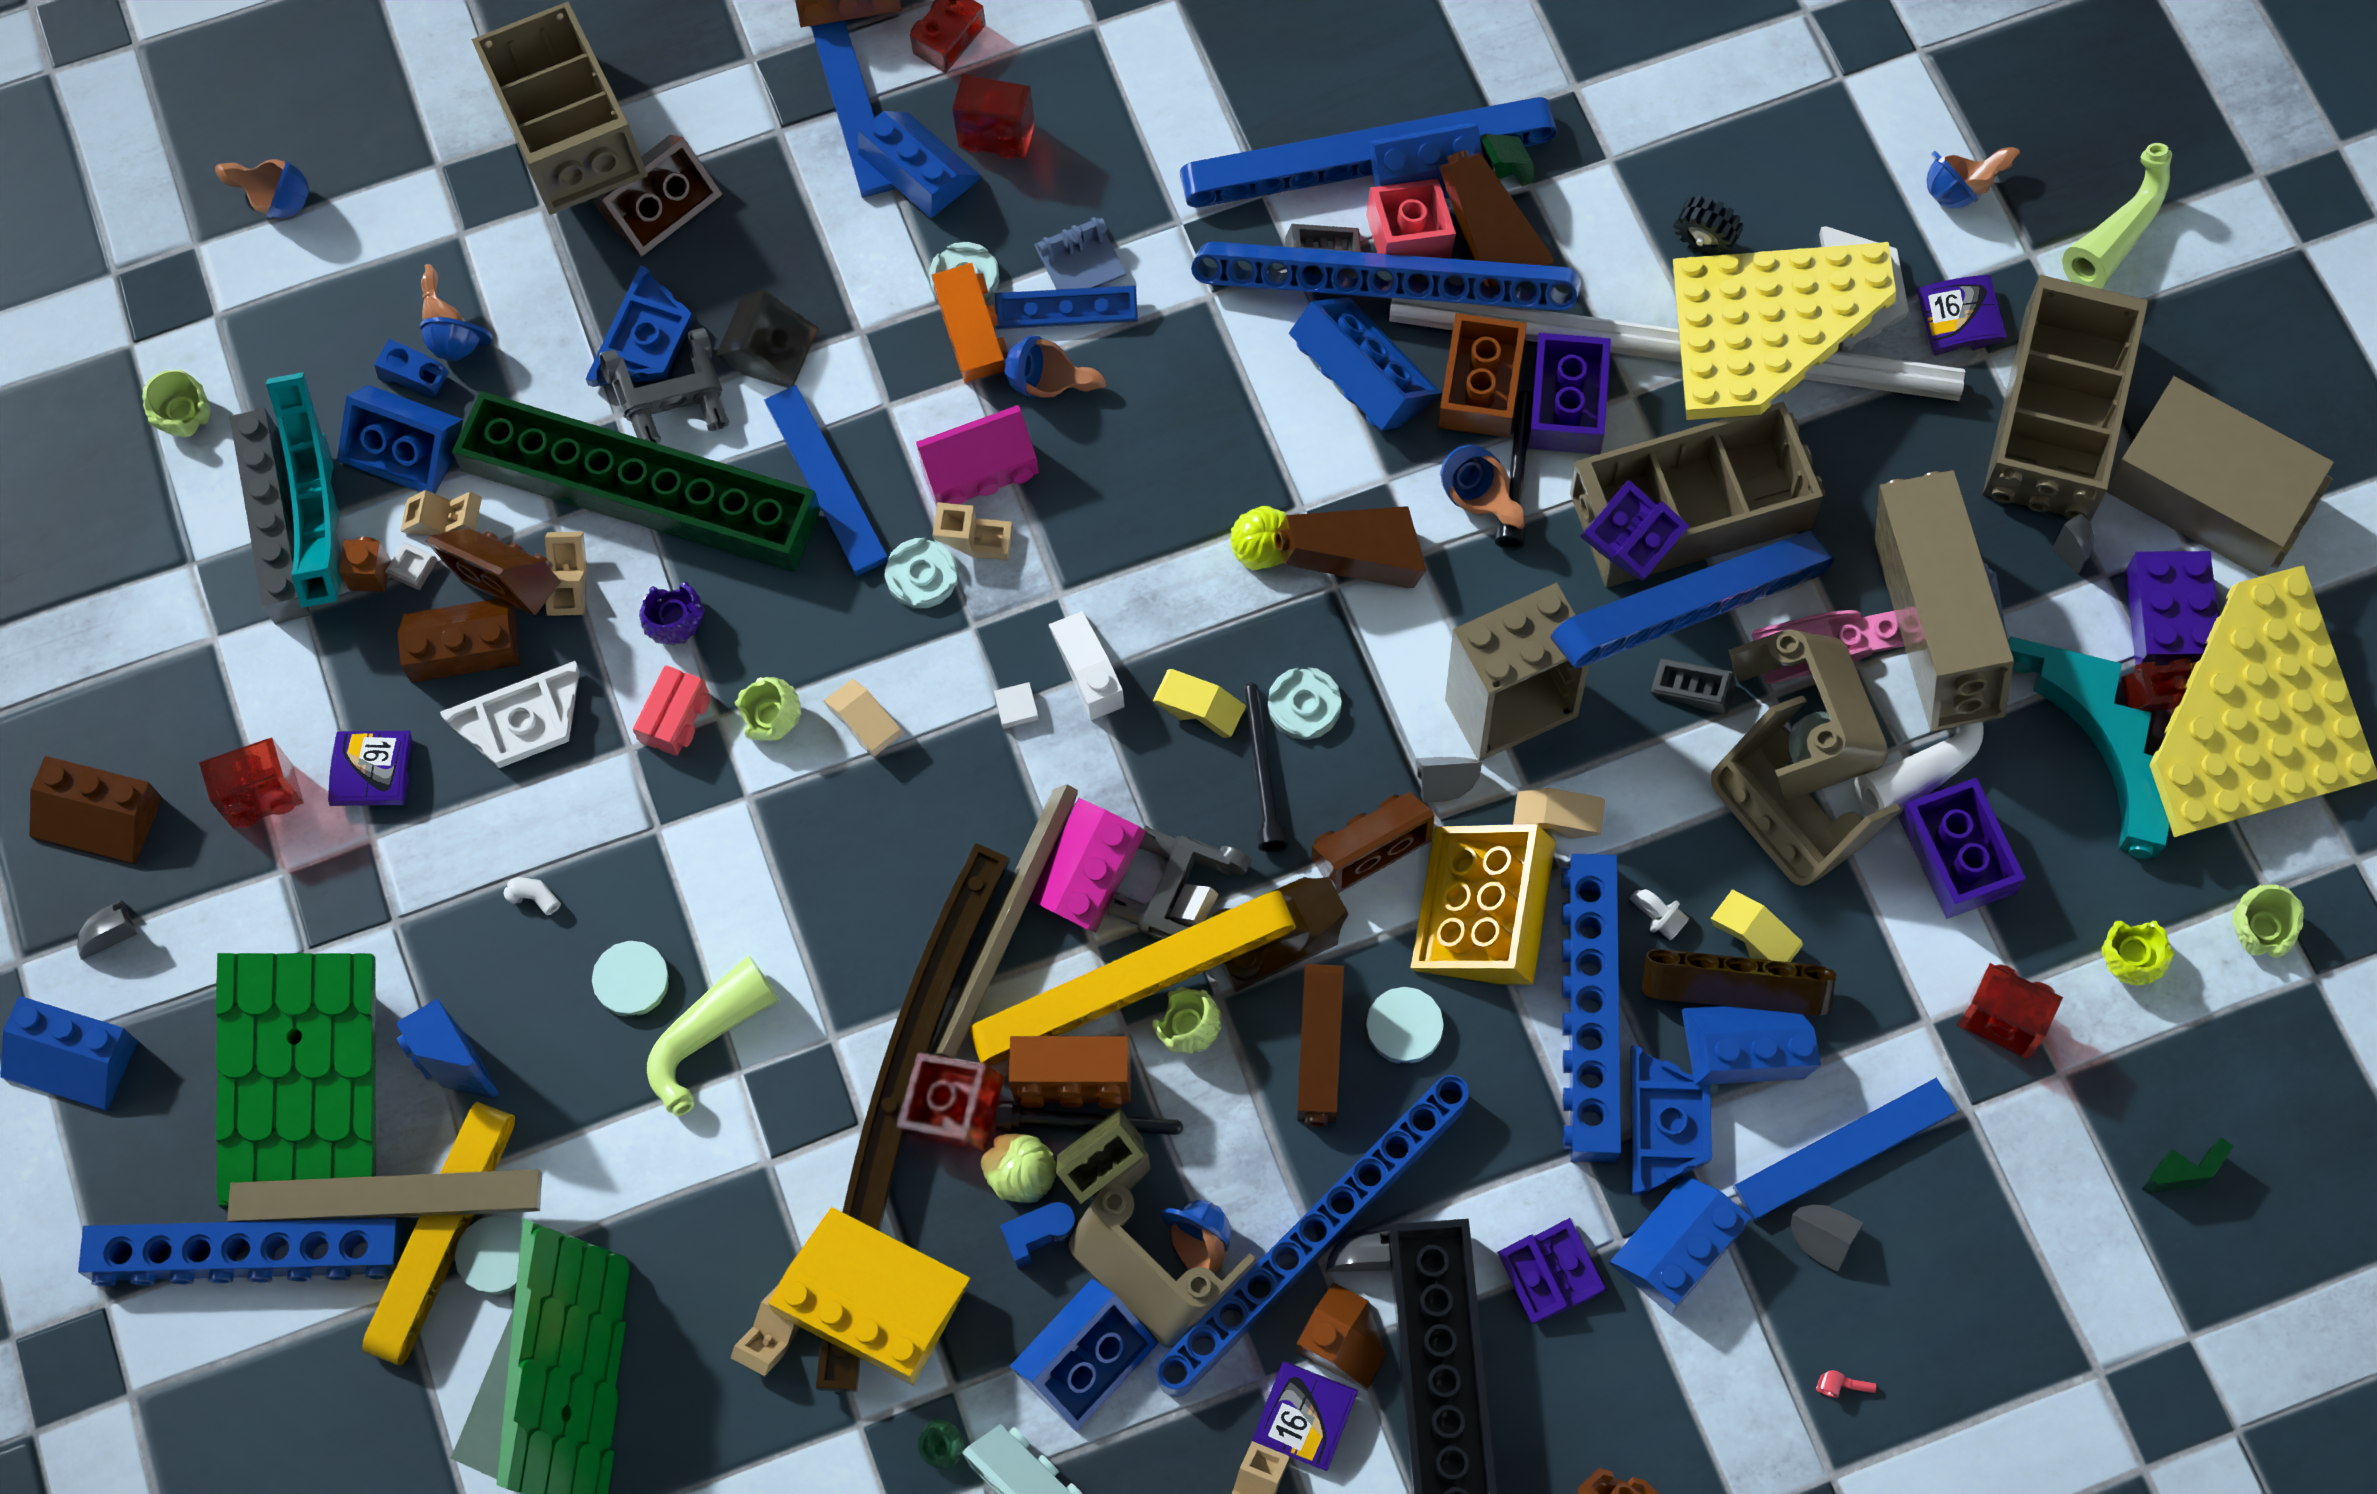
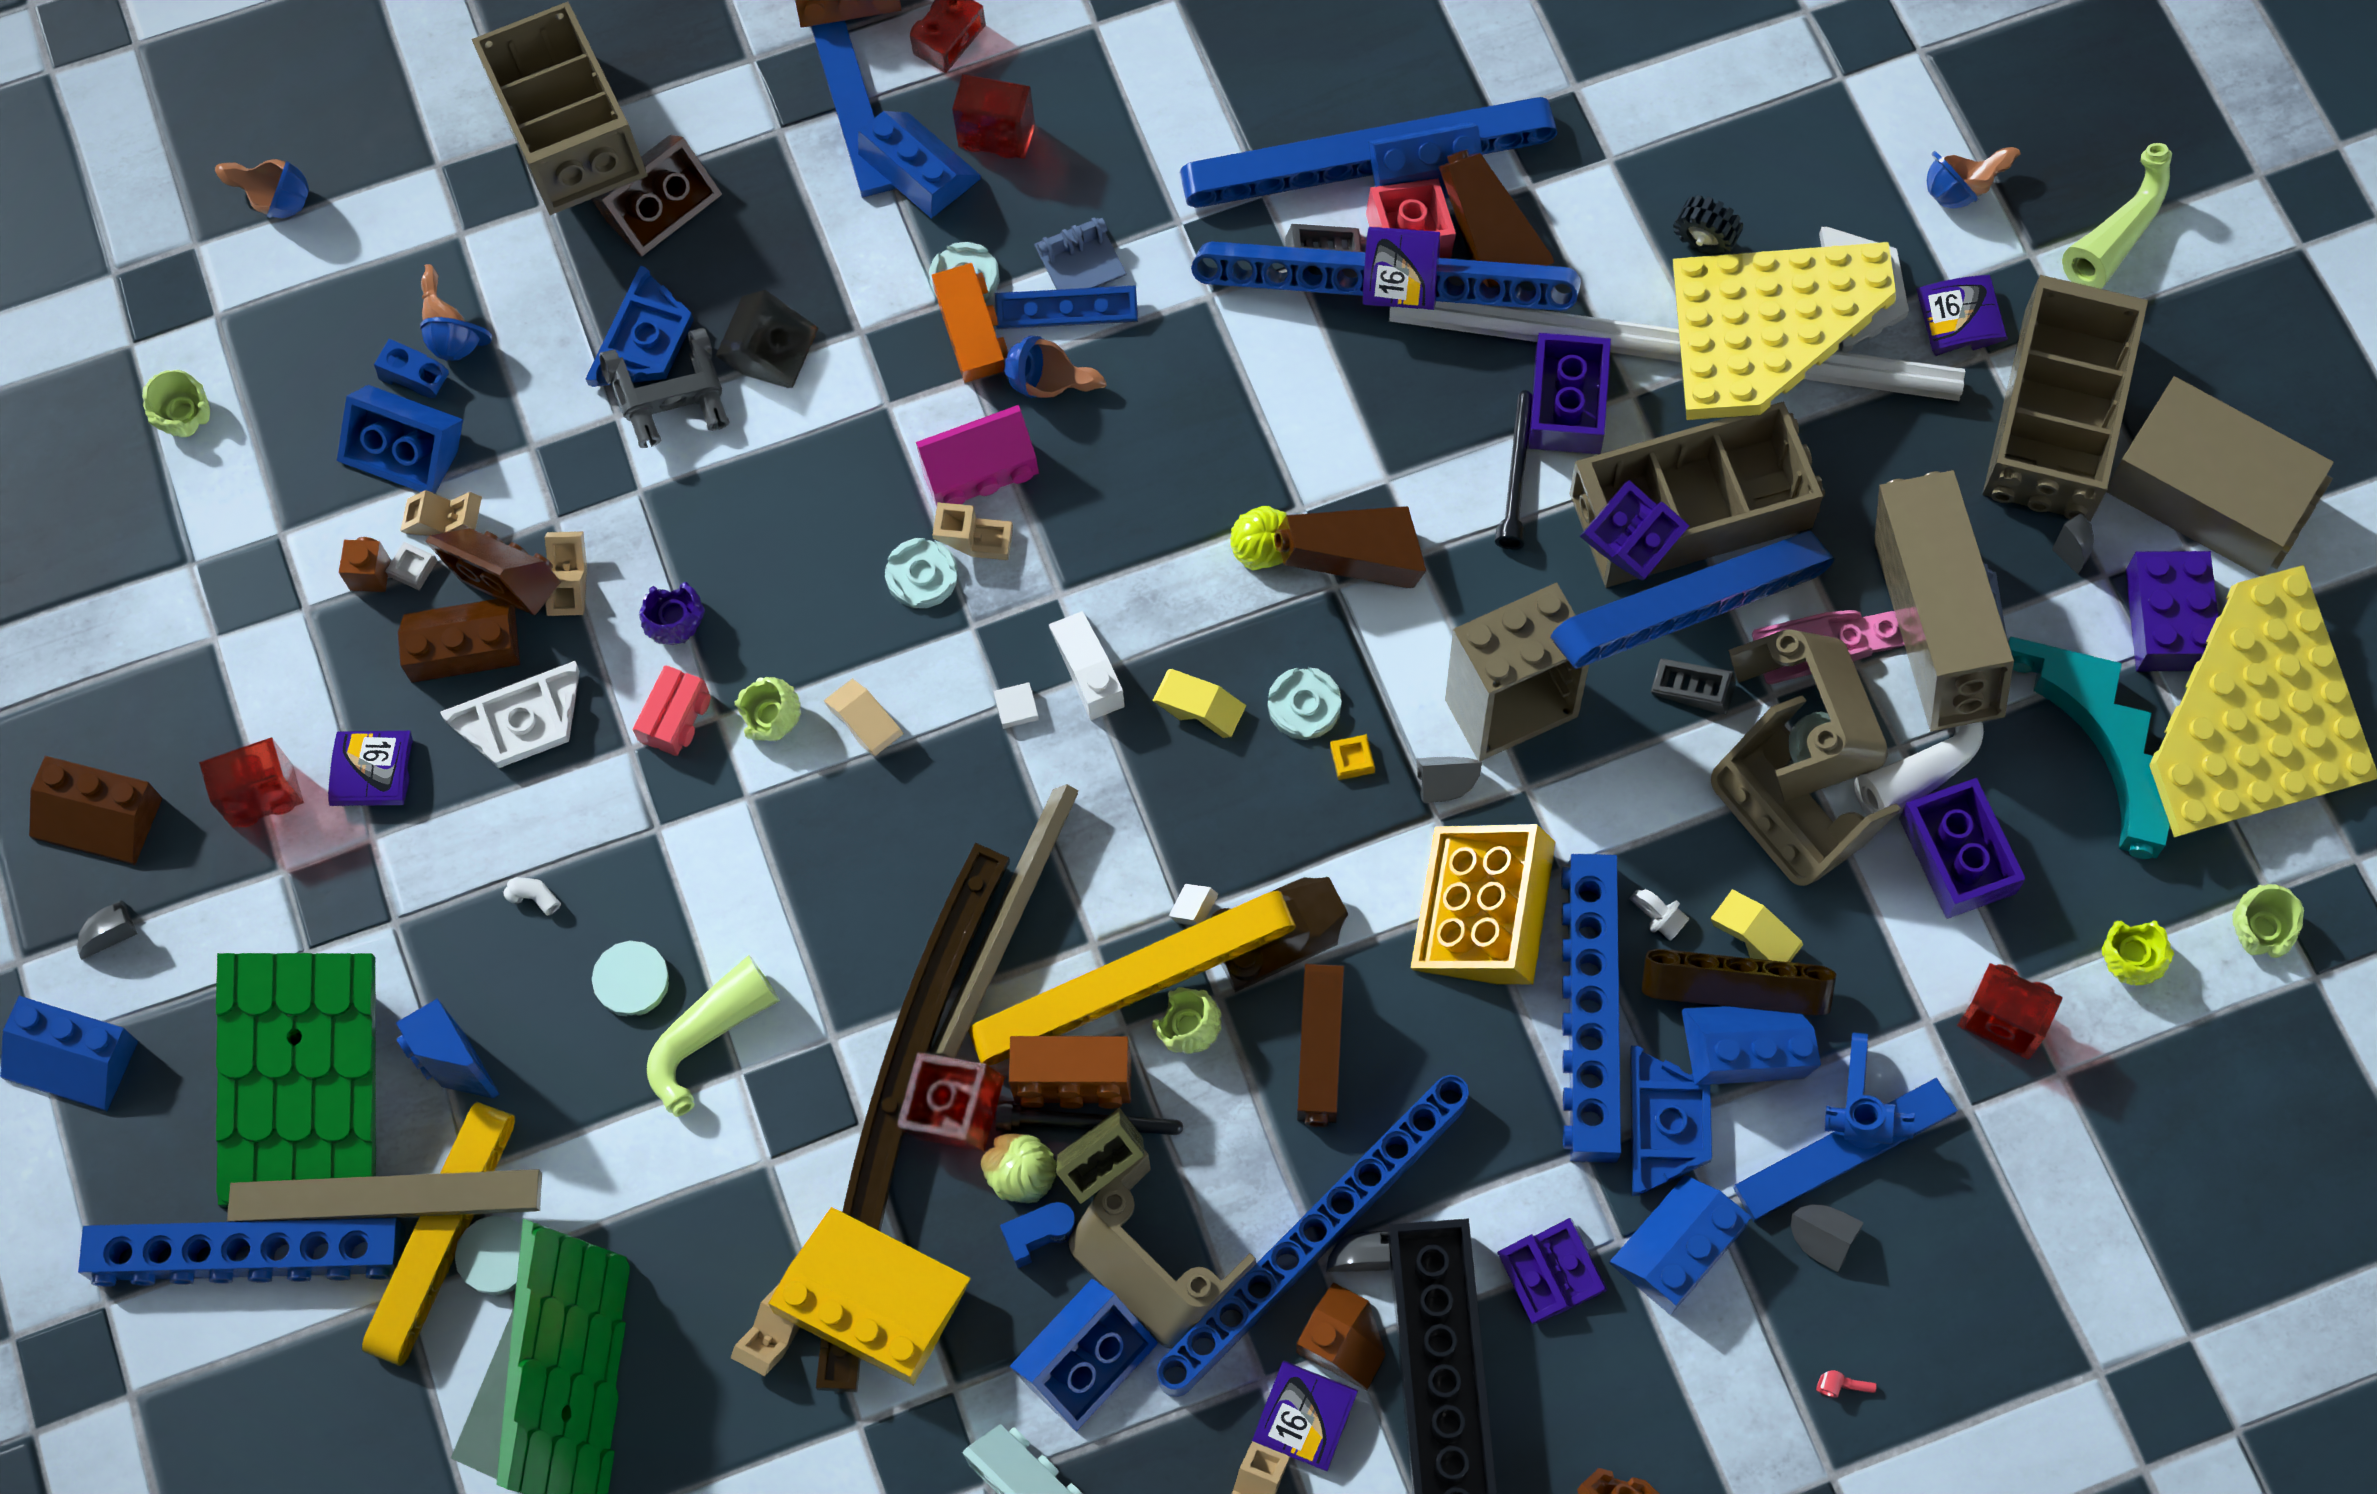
dark grey brick [230,408,310,624] -> none
teal arch [266,372,342,608] -> none
dark green brick [452,391,821,572] -> none
blue tile [764,385,888,577] -> none
clear green hat [918,1419,964,1469] -> none
dark pink slope [1029,798,1146,933] -> none
dark grey connector [1107,826,1252,940] -> none
piece [1160,1200,1231,1273] -> none
black piece [1244,682,1288,852] -> none
blue slope [1288,297,1442,431] -> none
reddish brown slope [1311,792,1435,894] -> none
light aqua tile [1366,987,1444,1064] -> none
dark orange brick [1438,313,1527,438] -> none
piece [1440,444,1525,529] -> none
dark green slope [1480,133,1535,187] -> none
tan slope [1513,788,1605,839] -> none
clear red brick [2121,658,2196,712] -> none
dark green slope [2142,1137,2234,1194] -> none
none -> yellow tile [1330,734,1375,780]
none -> slope [1363,227,1440,310]
none -> blue piece [1825,1032,1915,1149]

